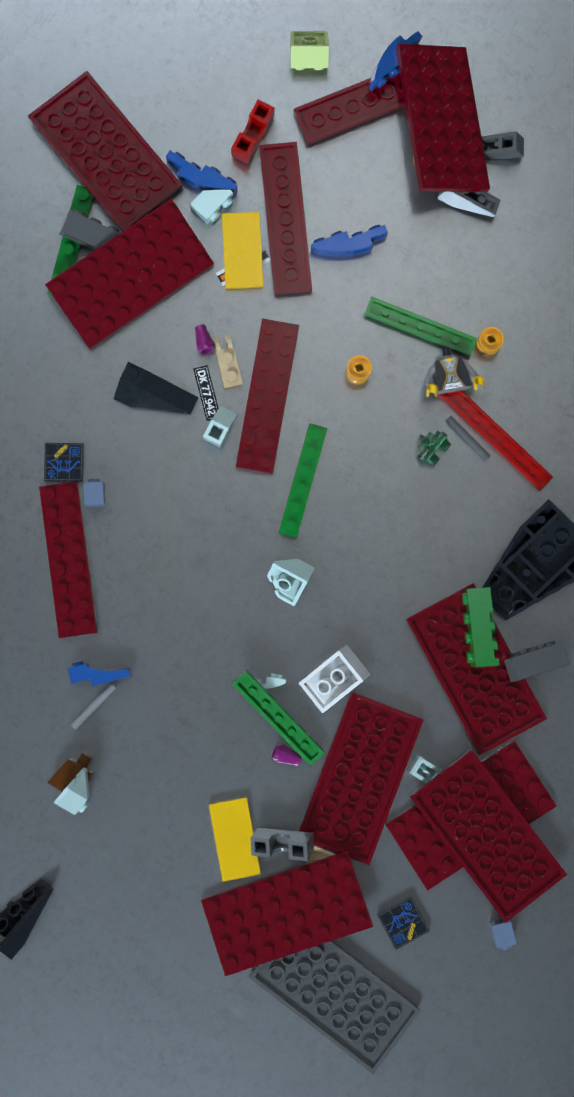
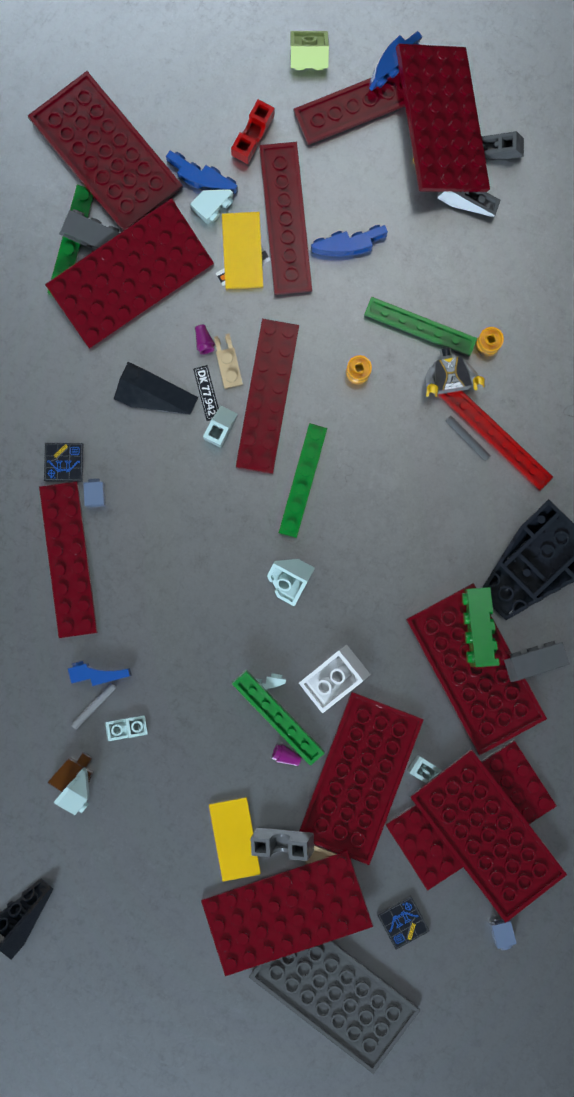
clear green hips [416,430,451,466] -> none
none -> light aqua slope [105,715,148,741]

